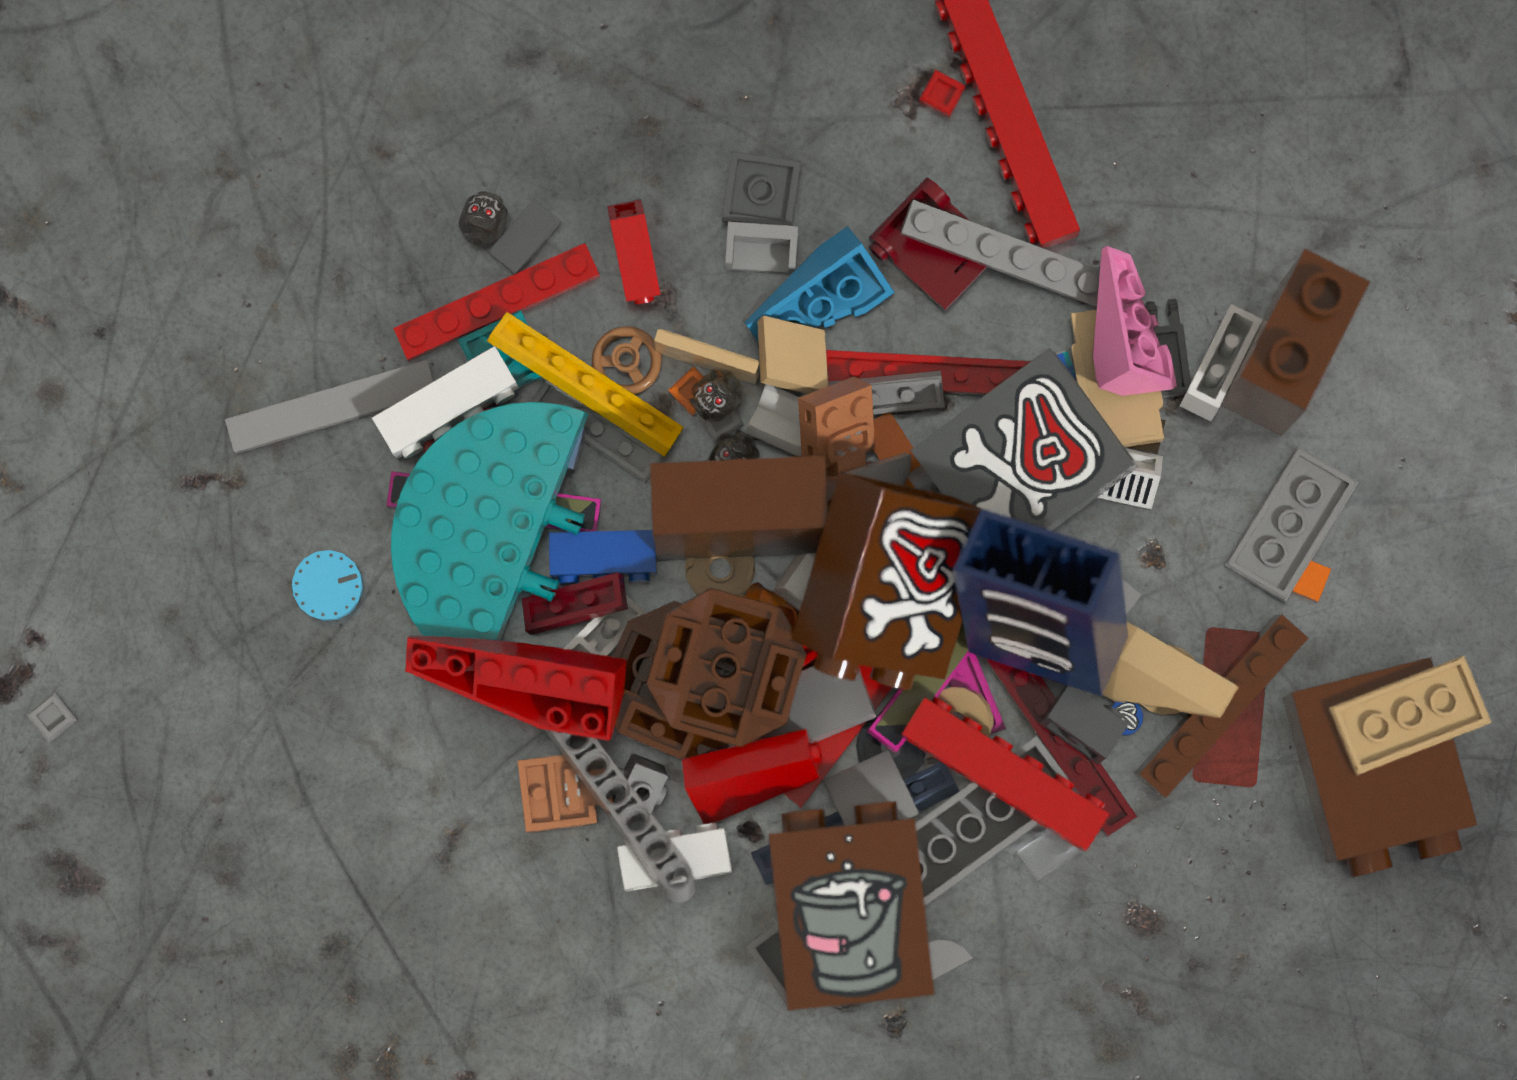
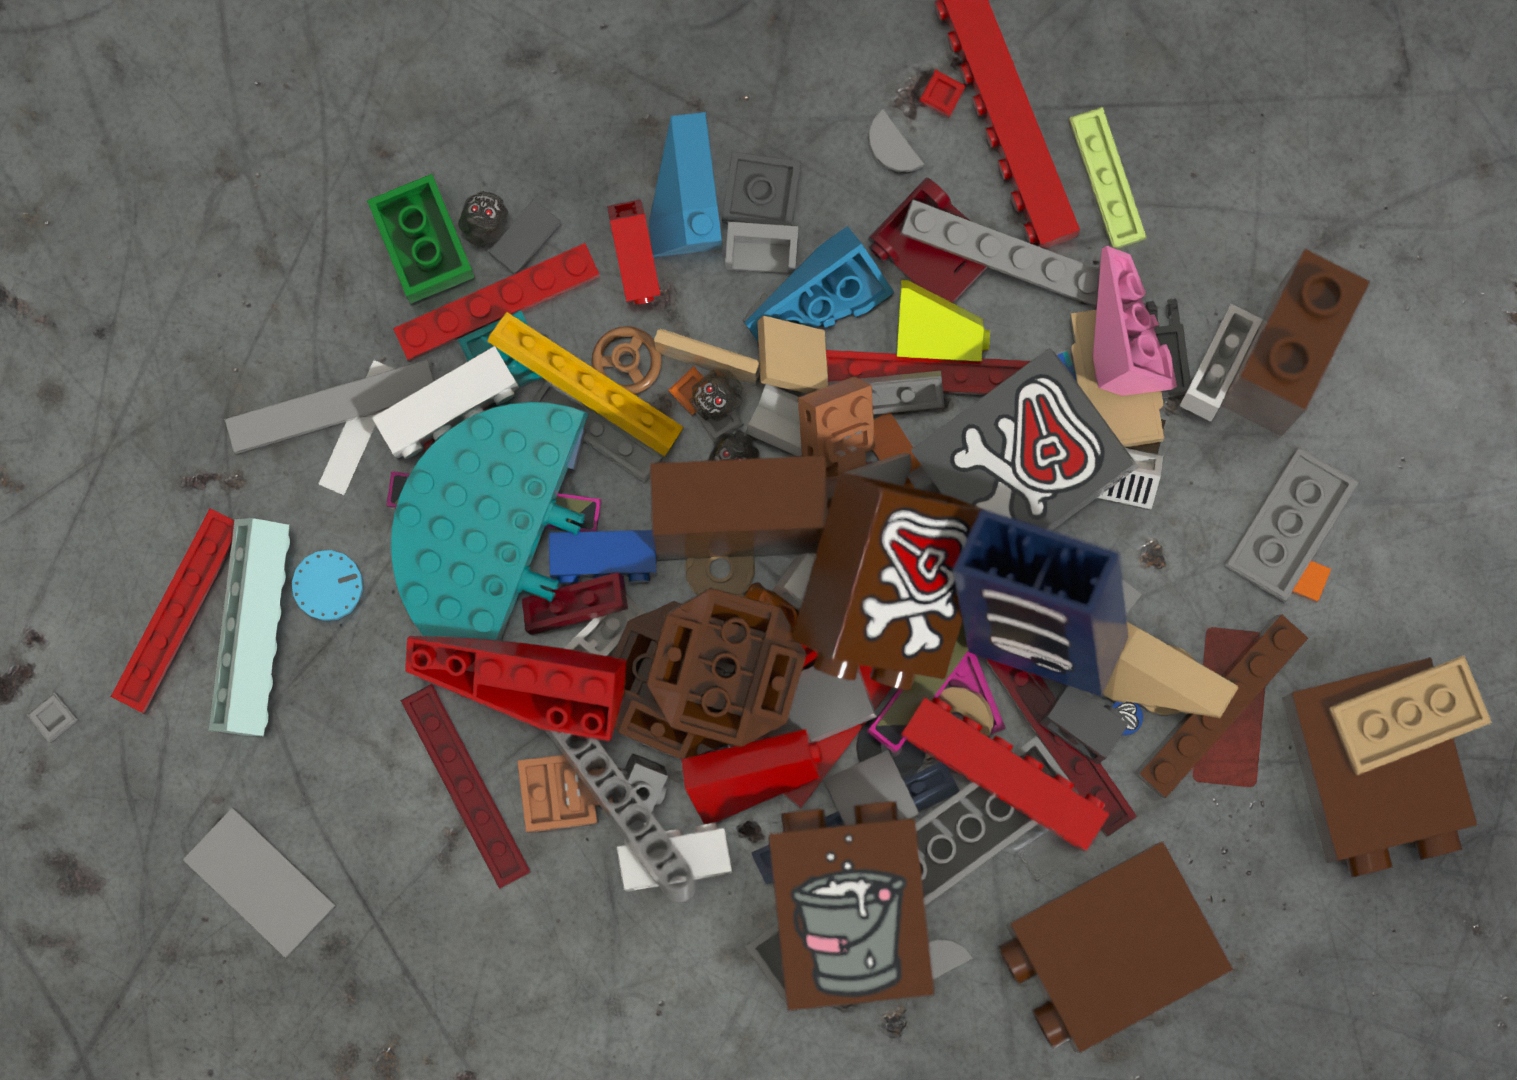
none -> red plate [110,508,235,714]
none -> light grey tile [183,808,336,958]
none -> light aqua brick [209,518,290,736]
none -> white sticker [319,360,394,495]
none -> green brick [367,174,475,304]
none -> dark red tile [400,684,531,889]
none -> dark azure wedge [649,112,722,257]
none -> light grey tile [869,109,924,173]
none -> neon yellow slope [897,280,990,361]
none -> reddish brown brick [997,841,1233,1053]
none -> yellowish green tile [1069,107,1146,249]

